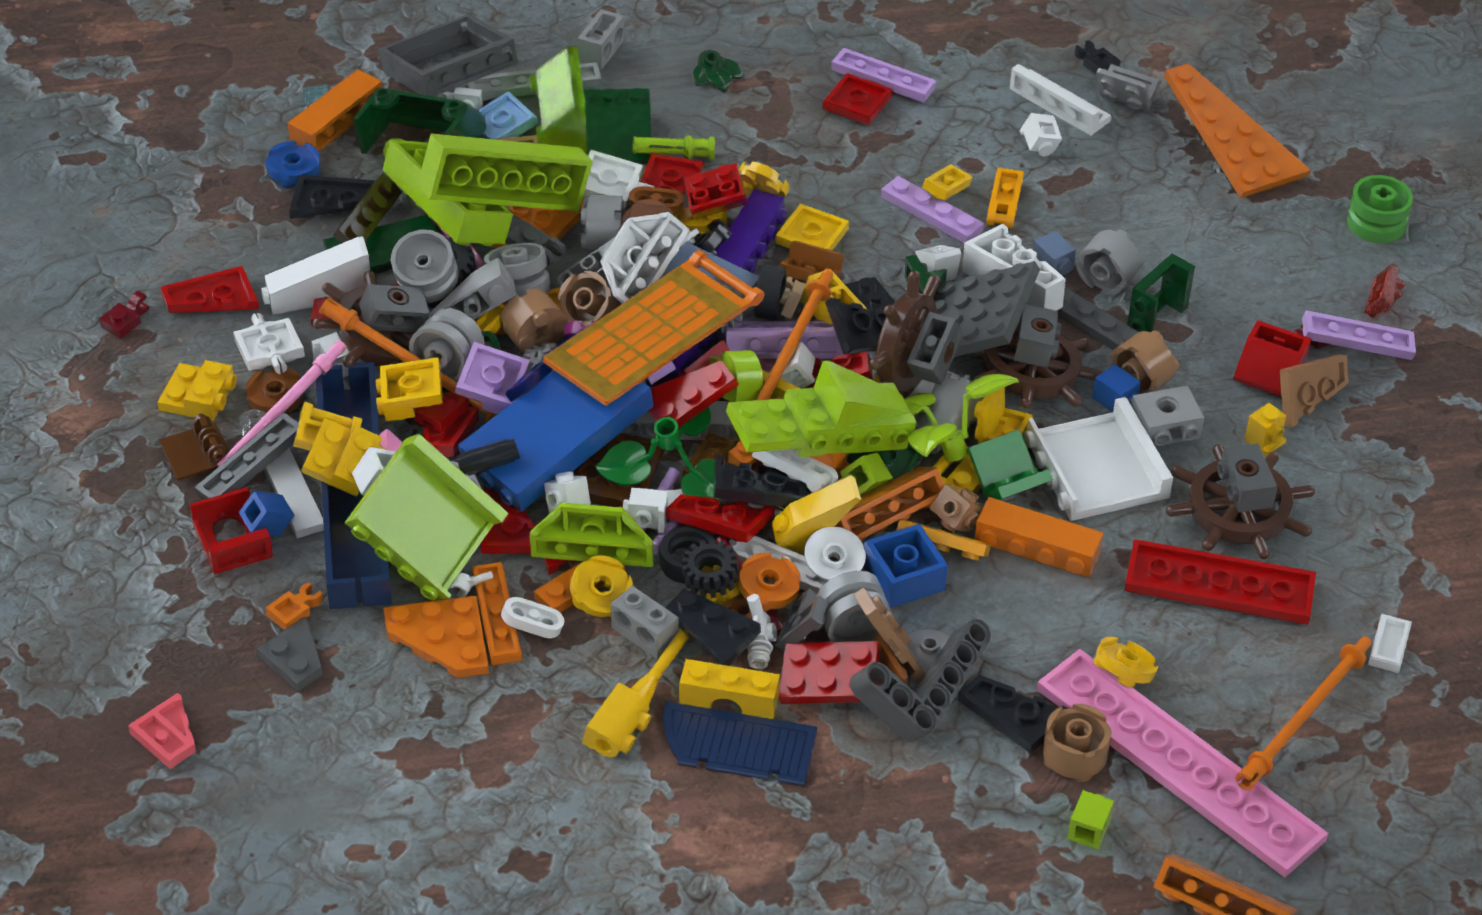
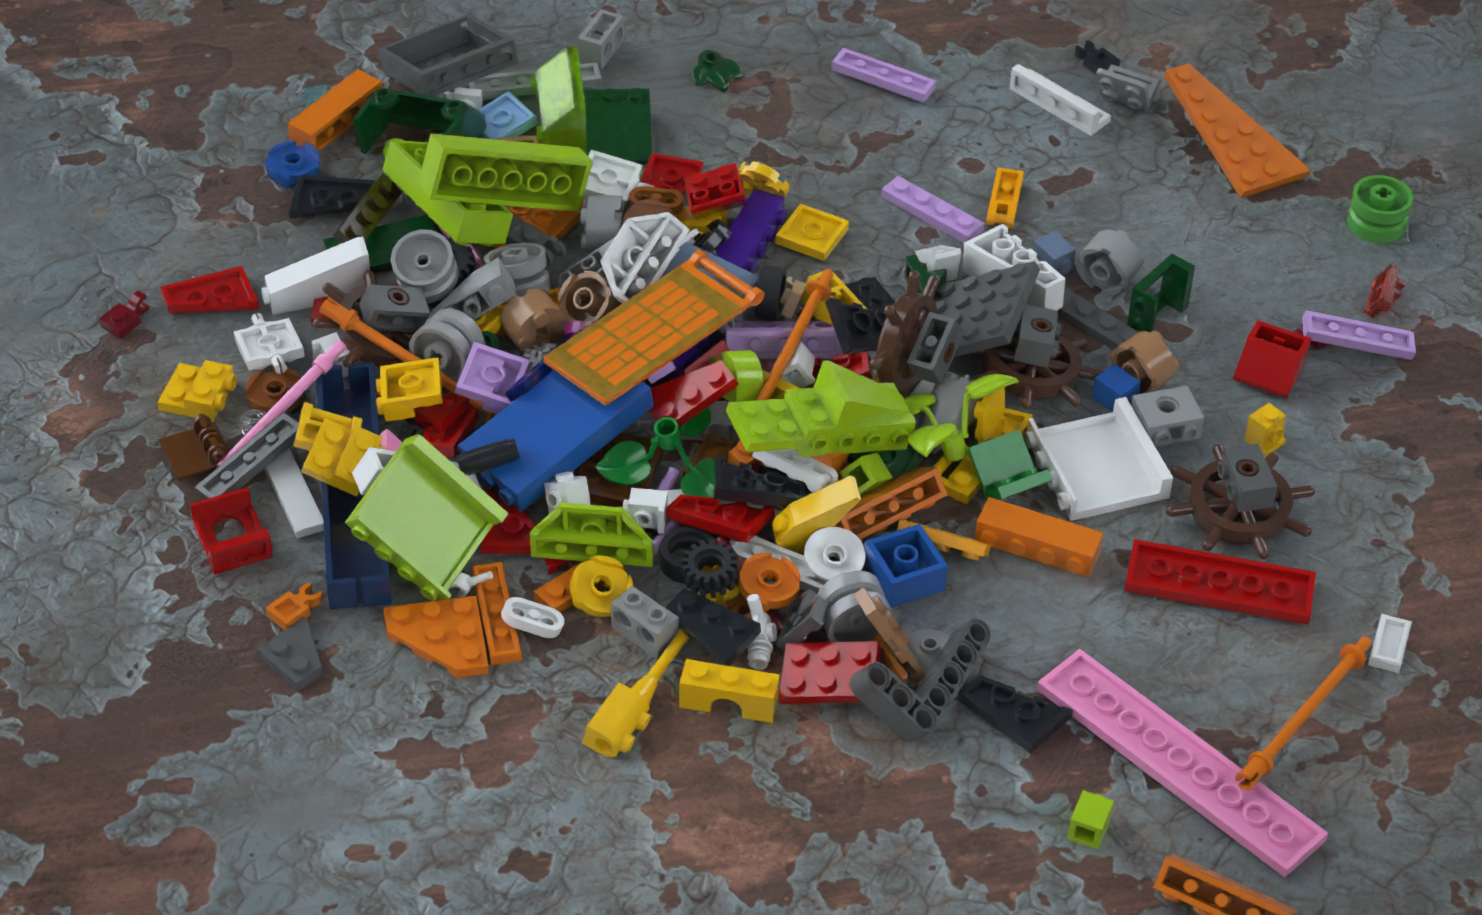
coral wing [128,693,196,769] -> none
blue brick [239,490,295,537] -> none
lime pin [633,135,715,160] -> none
dark blue piece [663,701,818,786] -> none
dark orange bracket [779,240,845,282] -> none
red plate [822,73,893,125] -> none
yellow plate [922,164,973,201] -> none
medium nougat brick [929,484,983,532] -> none
white brick [1020,113,1062,156] -> none
medium nougat brick [1043,704,1112,782] -> none
yellow plate [1093,637,1158,687] -> none
medium nougat wing [1280,354,1349,428] -> none

